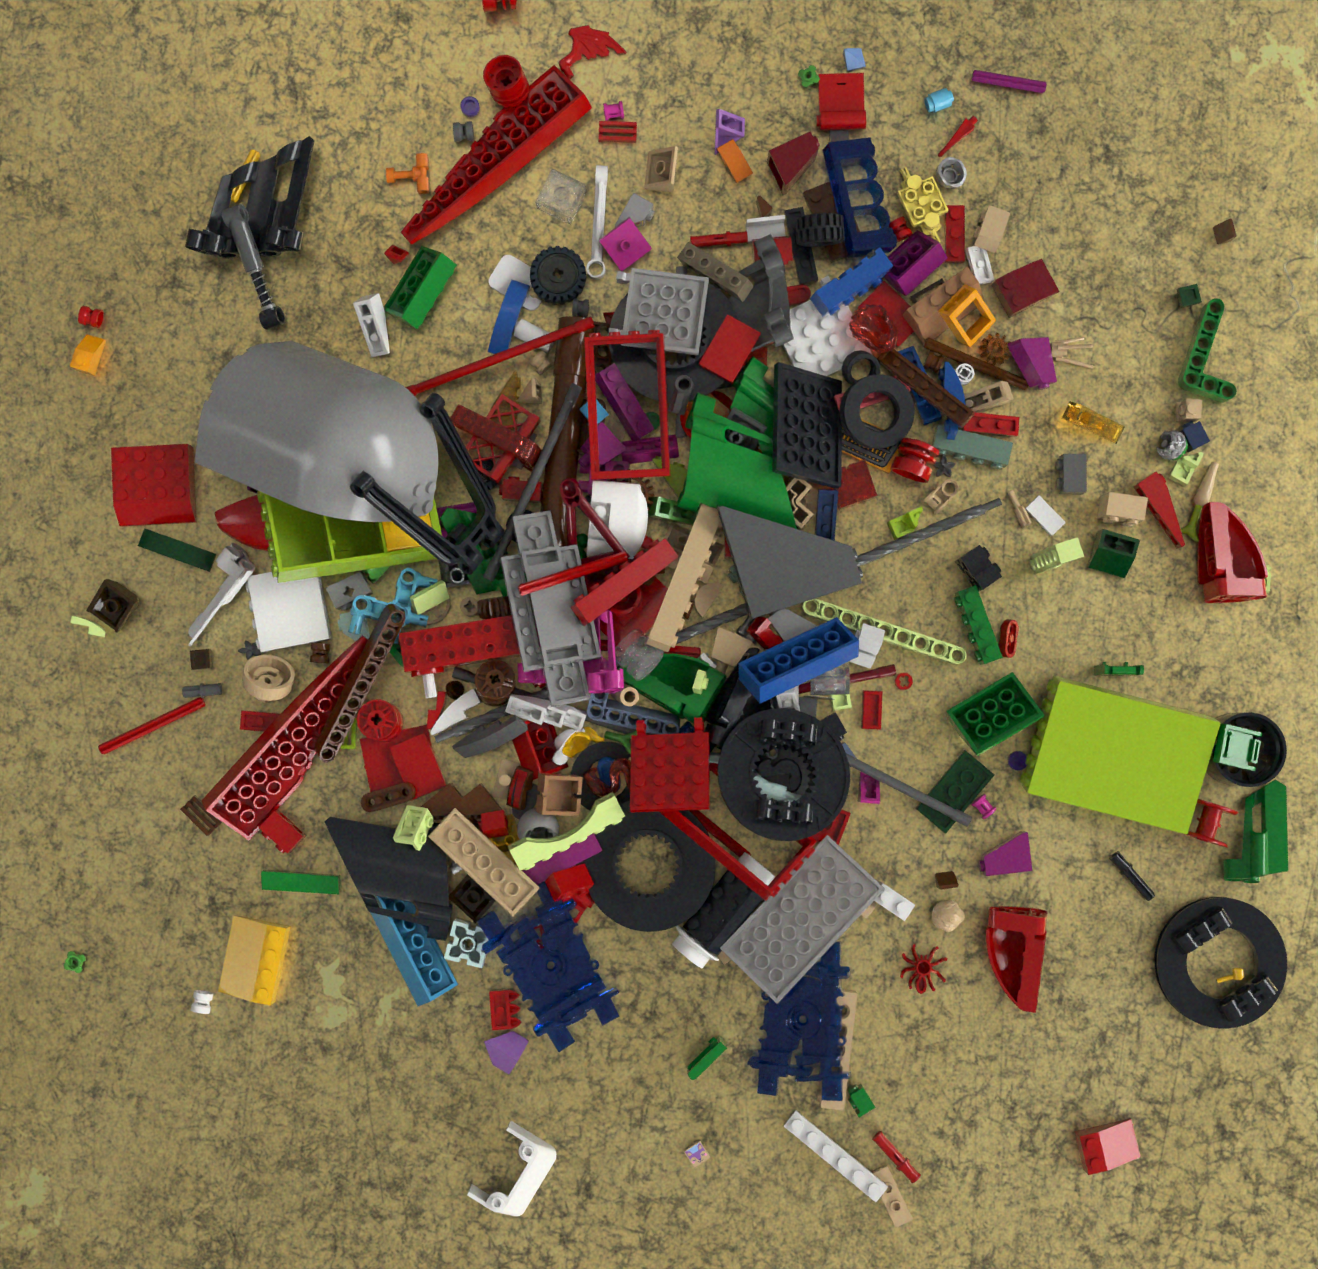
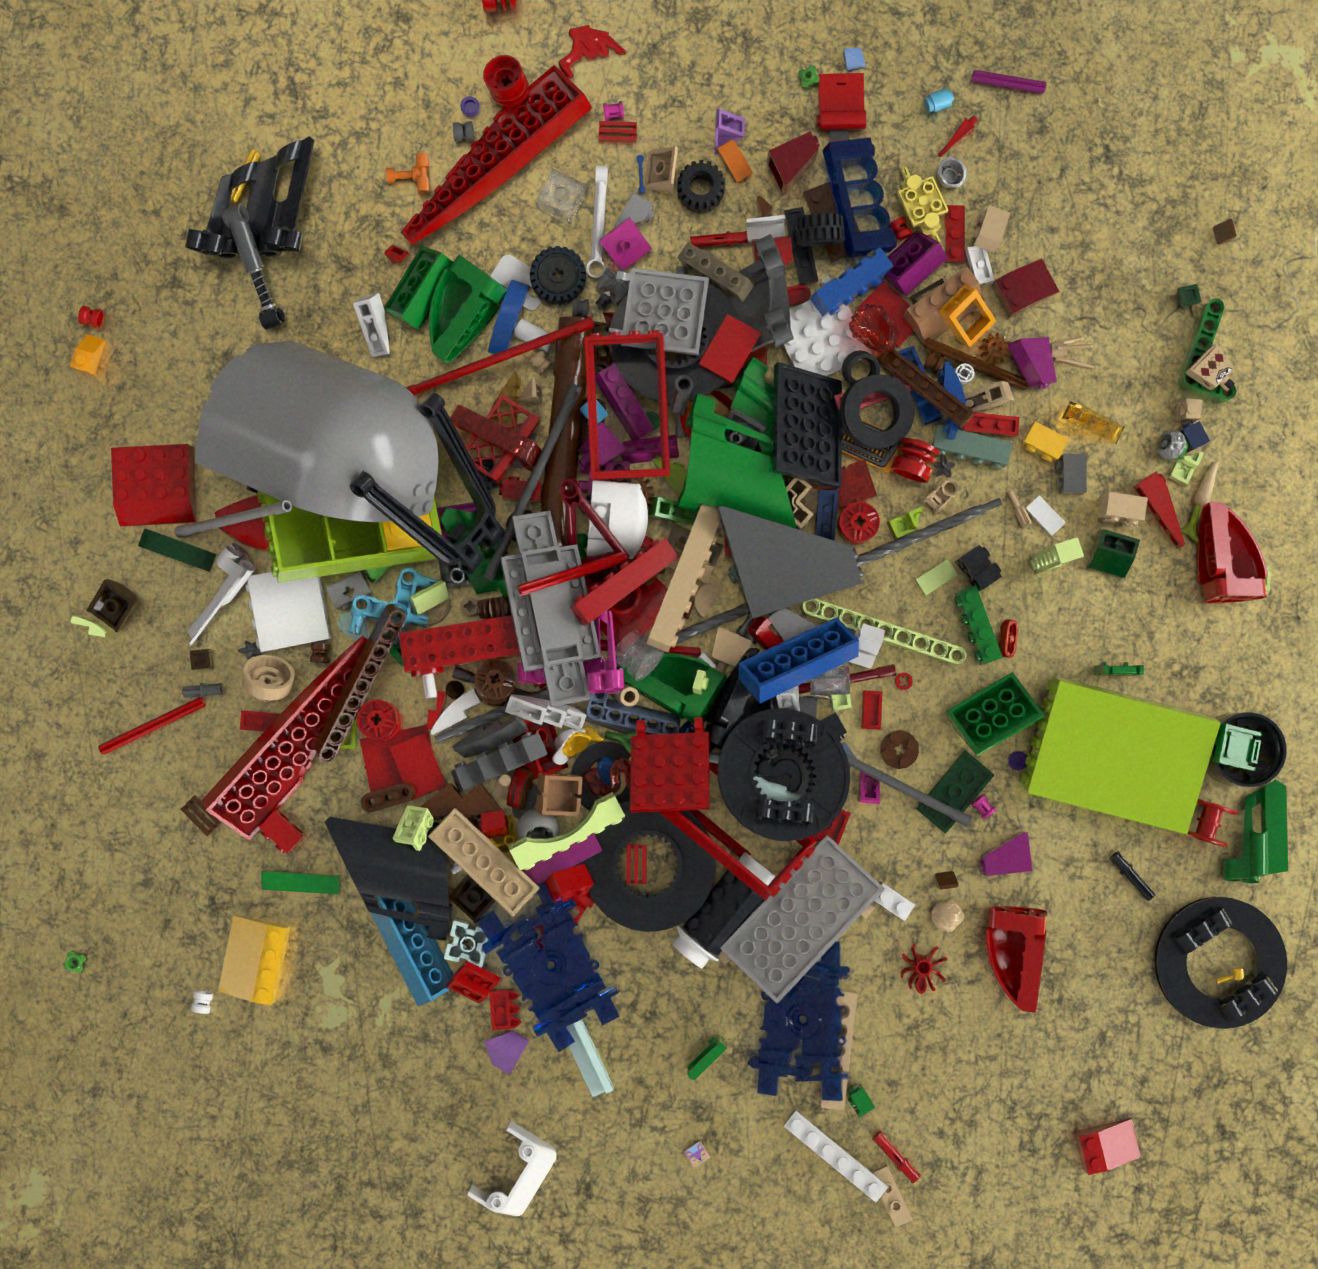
none -> light grey piece [174,500,292,537]
none -> green panel [429,254,508,363]
none -> red slope [446,961,500,1004]
none -> dark grey brick [450,732,548,793]
none -> light aqua panel [560,1016,614,1097]
none -> torso [595,261,629,310]
none -> red tile [626,844,647,884]
none -> blue hinge [636,155,645,194]
none -> black tyre [677,160,725,213]
none -> red wheel [836,502,880,545]
none -> reddish brown plate [880,731,919,769]
none -> yellowish green tile [915,559,958,596]
none -> yellow piece [1021,421,1069,462]
none -> tan torso [1185,343,1235,391]

